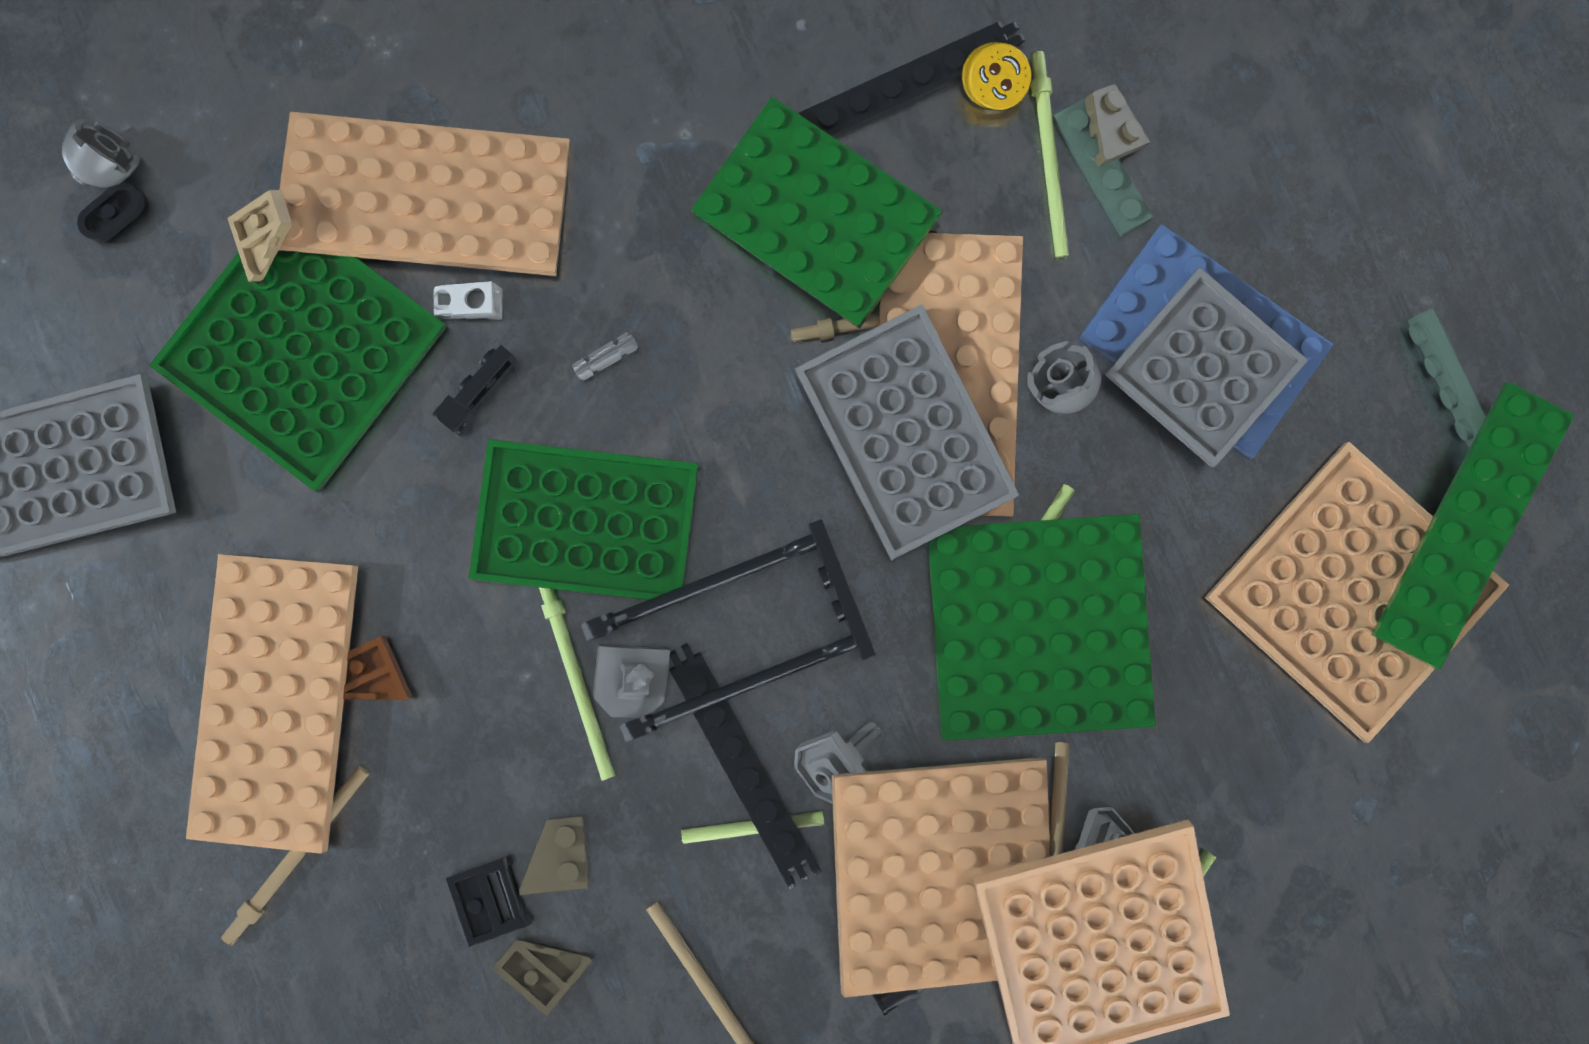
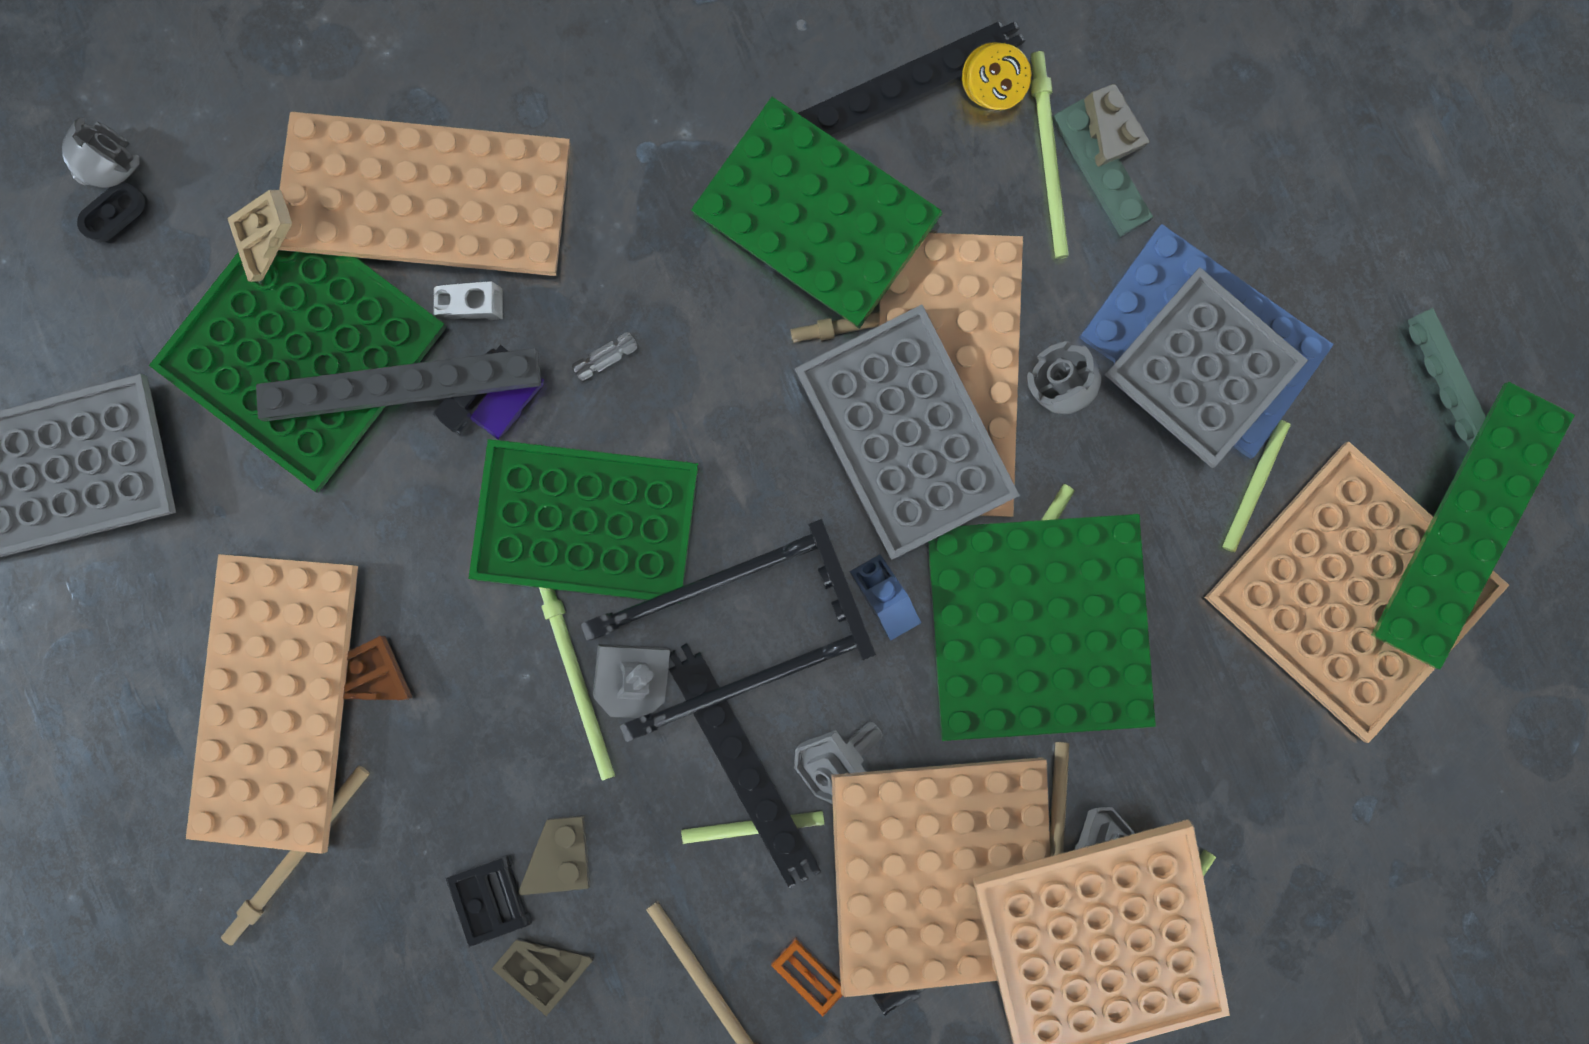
none -> dark grey plate [256,348,541,422]
none -> dark purple slope [471,378,544,440]
none -> orange tile [771,937,843,1017]
none -> medium blue slope [850,554,921,641]
none -> yellowish green bar [1222,420,1291,553]

